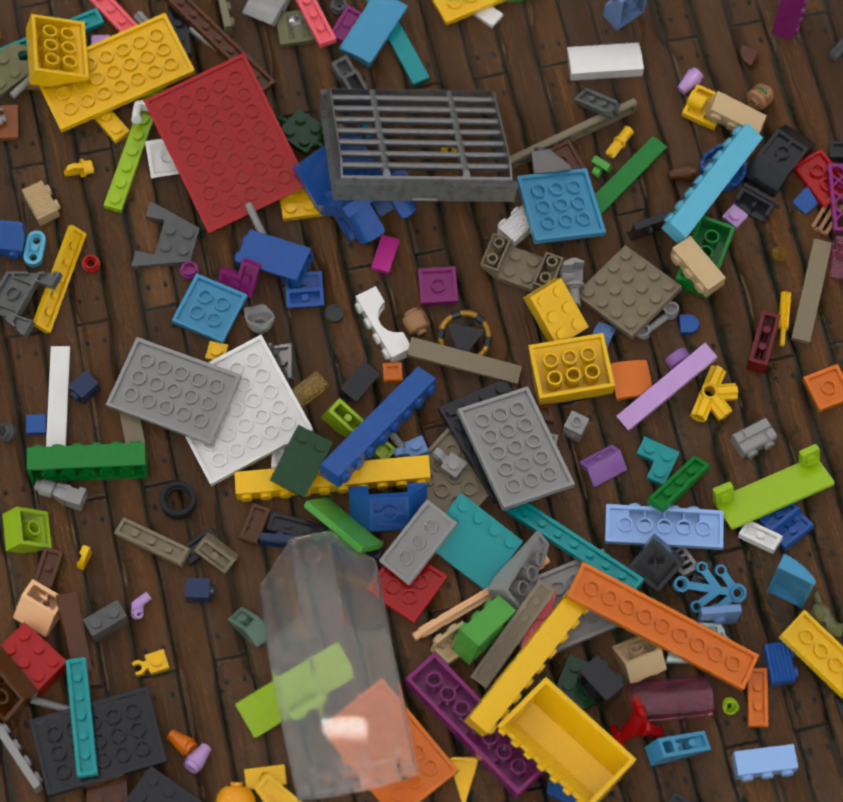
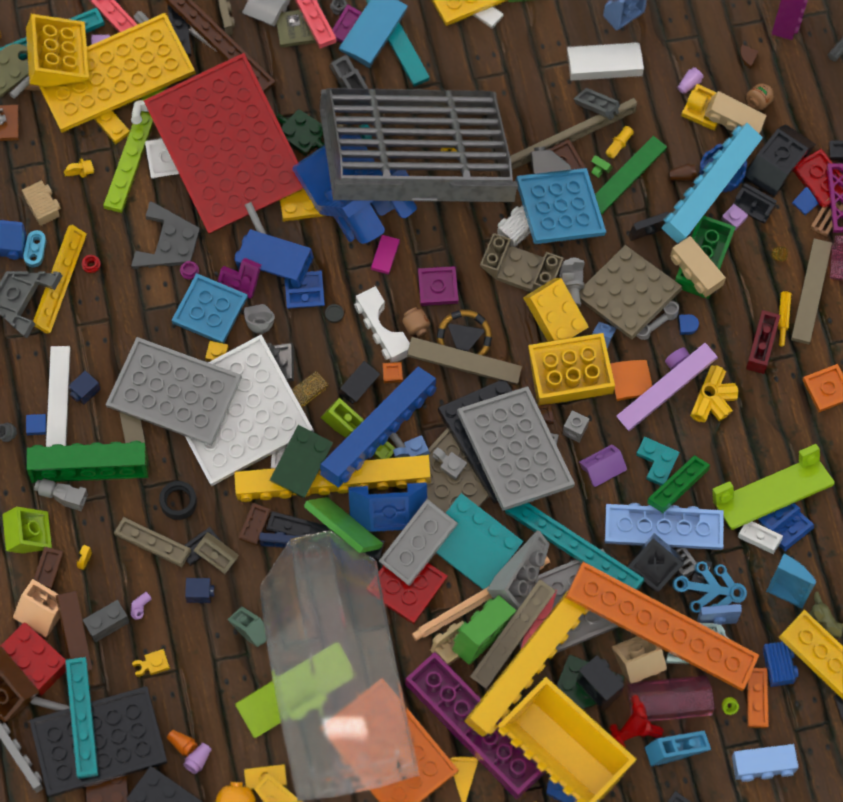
light grey brick [730,418,777,459] -> none

